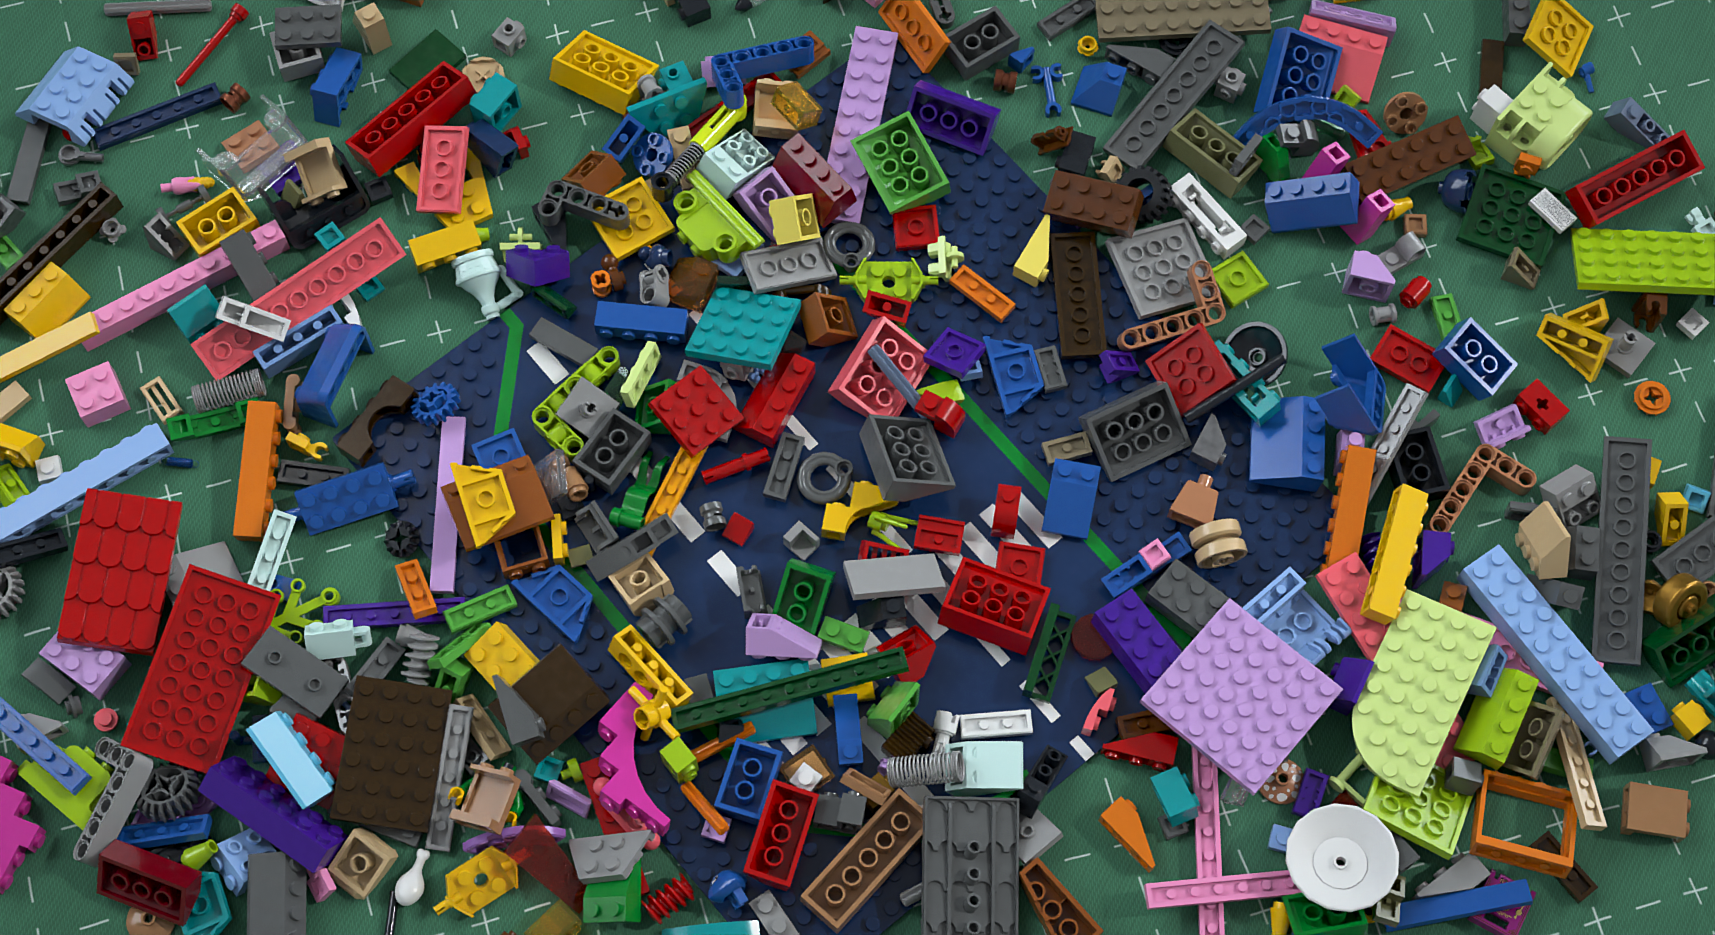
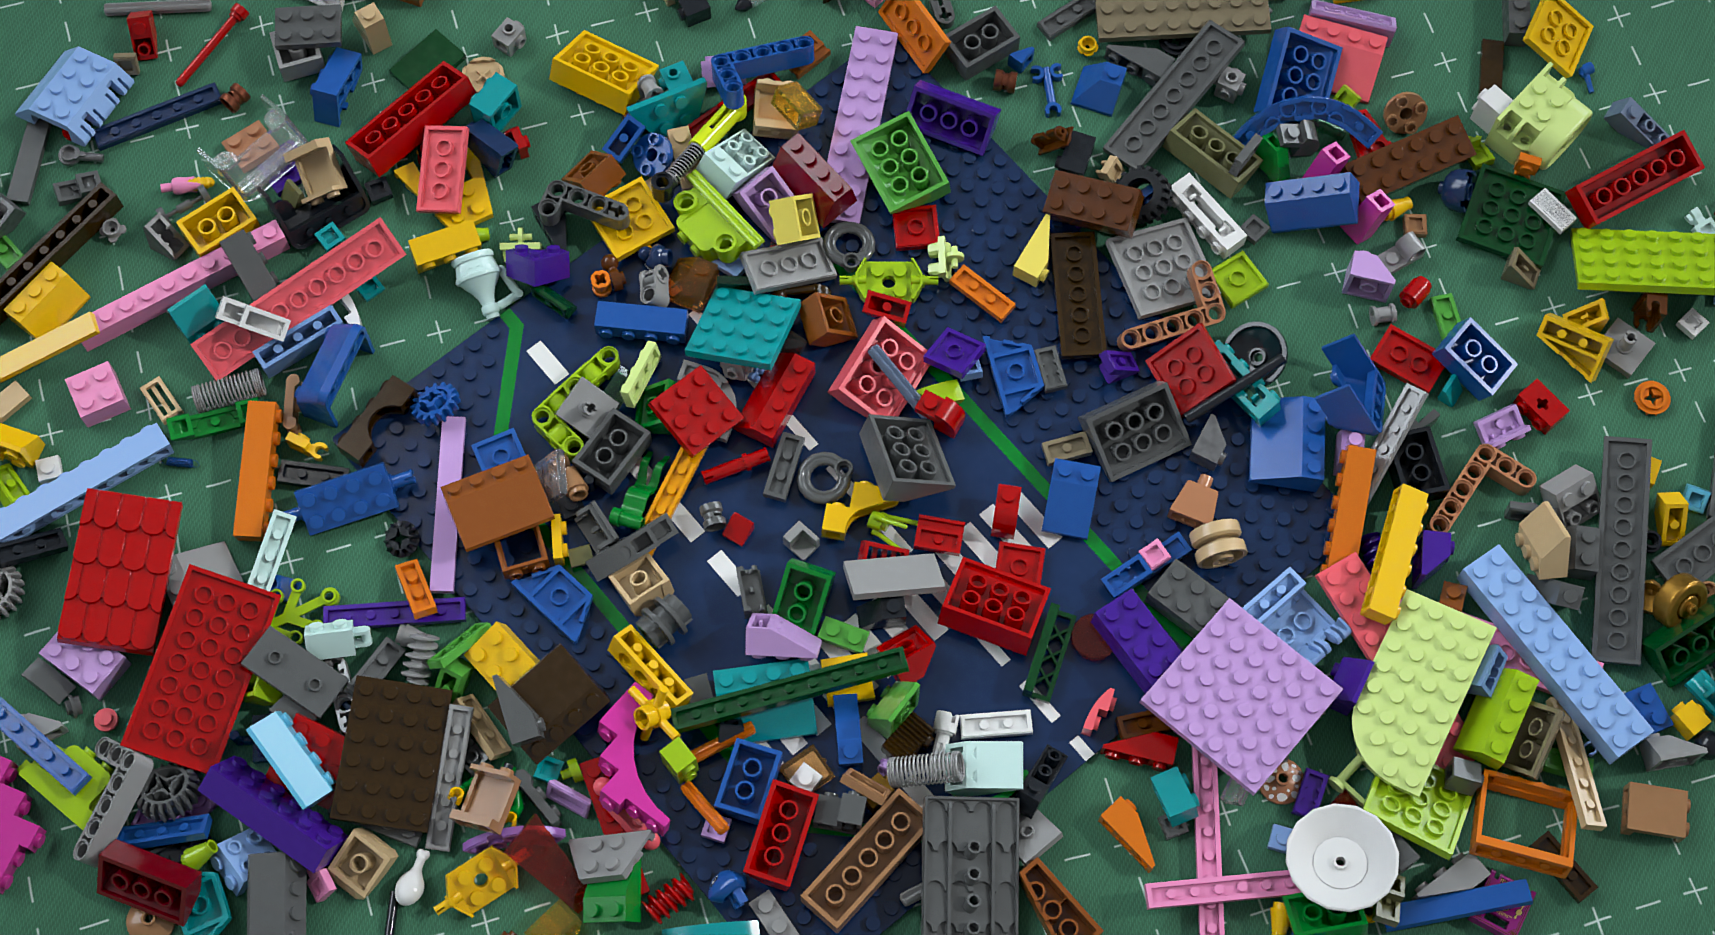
bright green tile [443,584,518,635] -> none
yellow wing [450,462,516,549] -> none
dark grey tile [529,317,599,366] -> none
olive slope [1085,667,1118,698] -> none

